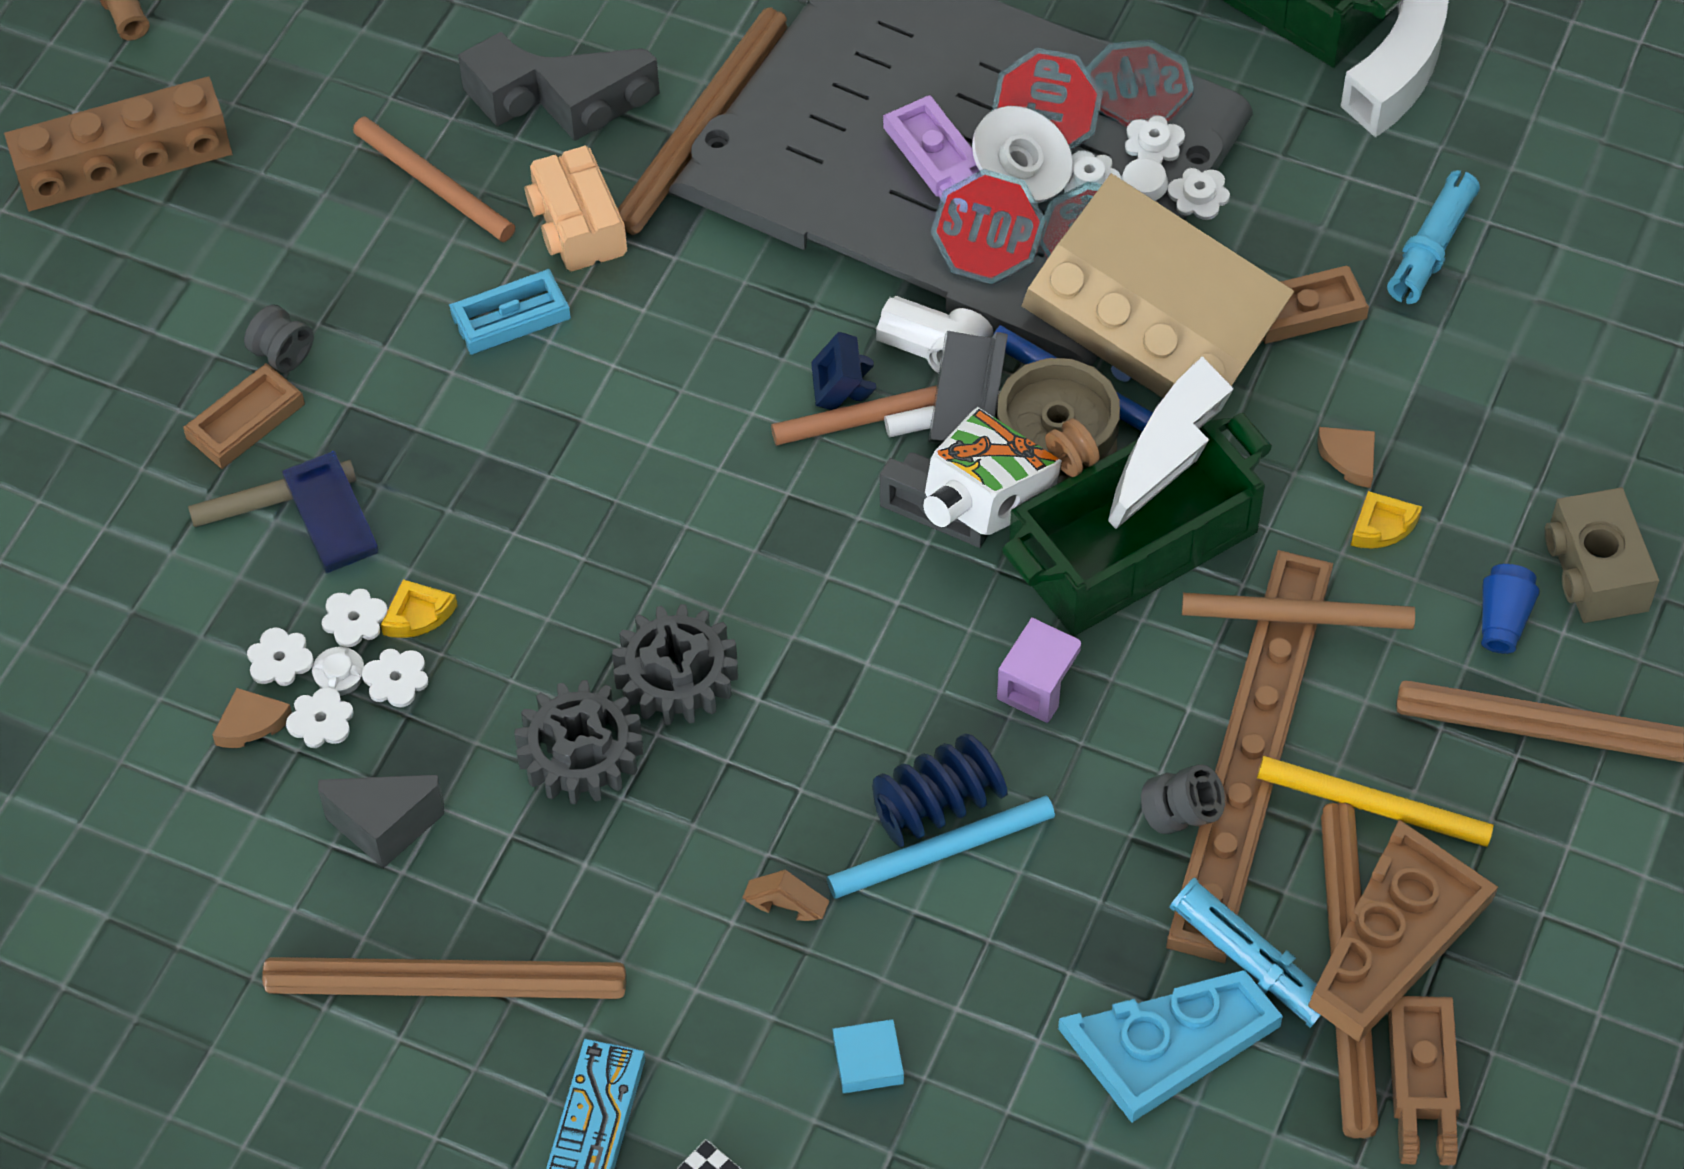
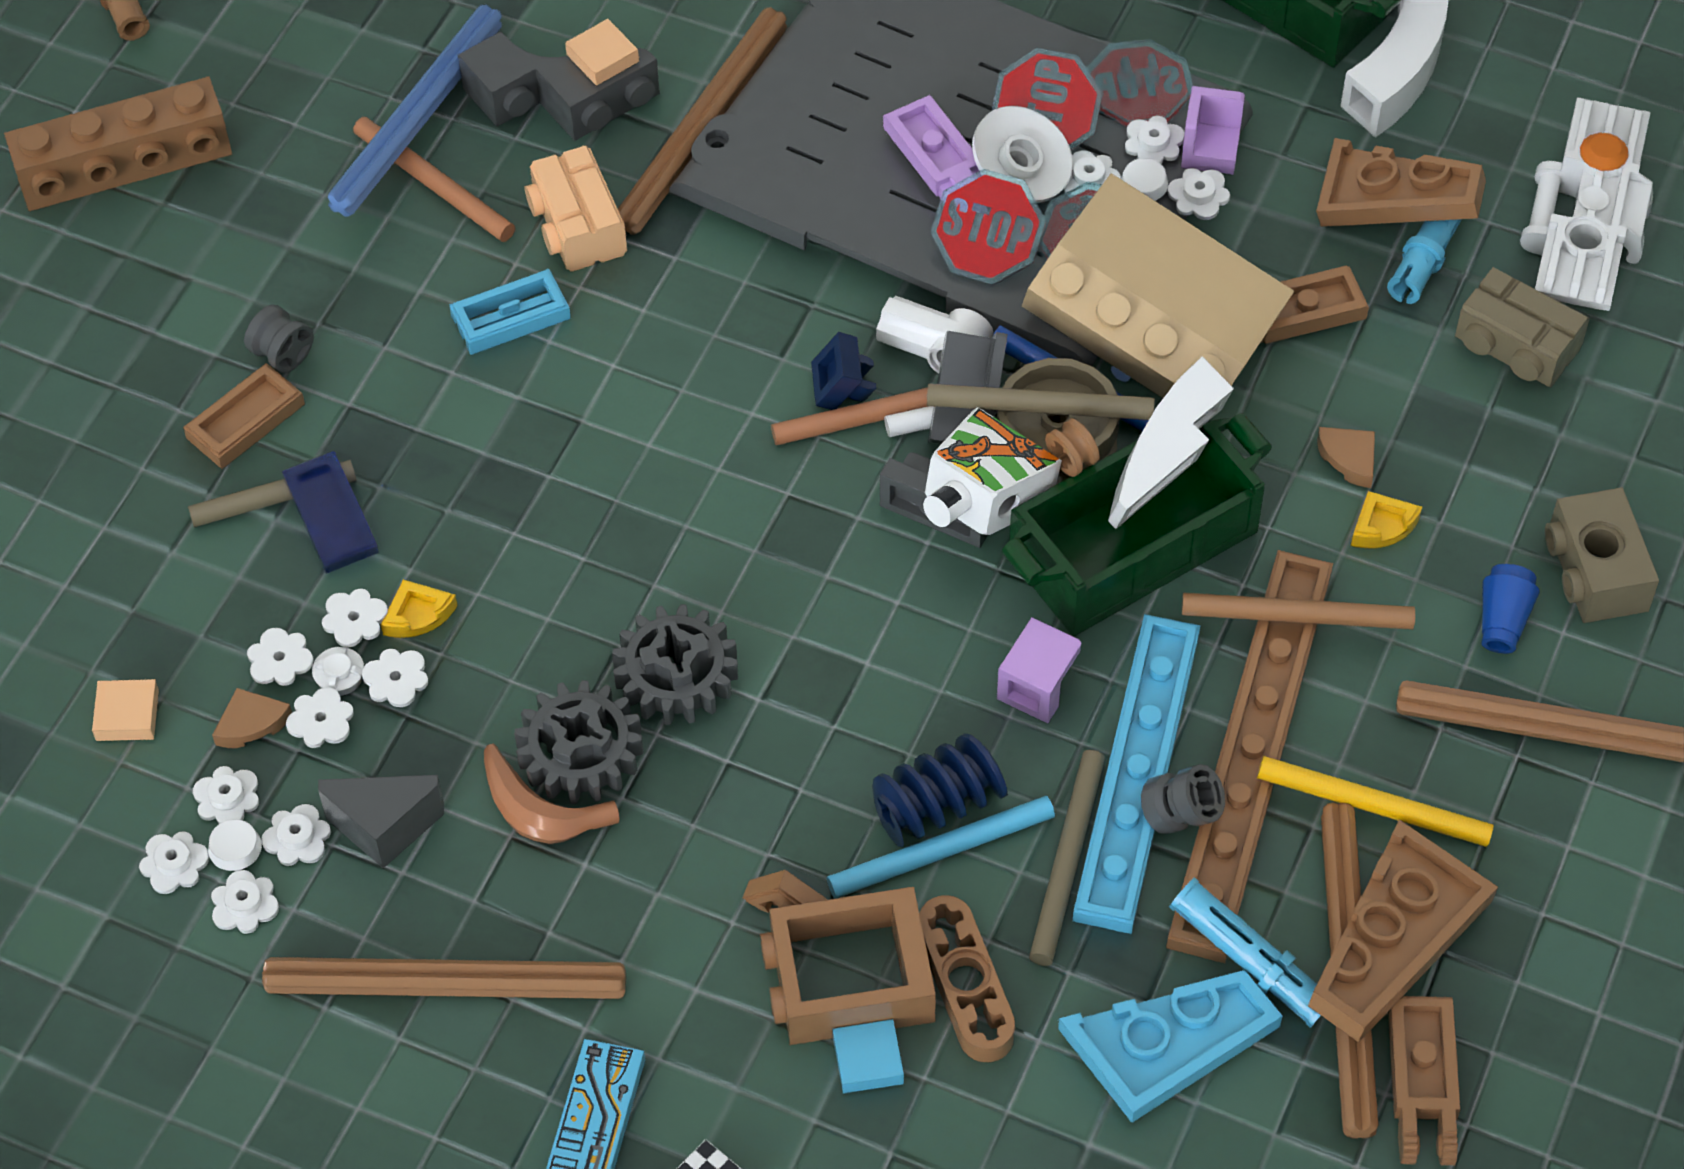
none -> light nougat tile [92,679,159,741]
none -> white plant [139,766,331,934]
none -> medium blue axle [328,5,502,217]
none -> nougat piece [484,744,619,844]
none -> light nougat tile [565,19,639,86]
none -> medium nougat window [760,887,936,1045]
none -> medium nougat beam [919,895,1015,1062]
none -> dark tan bar [927,383,1155,420]
none -> dark tan bar [1029,750,1105,966]
none -> medium azure tile [1073,614,1201,934]
none -> lavender panel [1181,86,1245,175]
none -> medium nougat wing [1316,138,1486,227]
none -> dark tan brick [1455,267,1590,388]
none -> white piece [1520,97,1653,311]

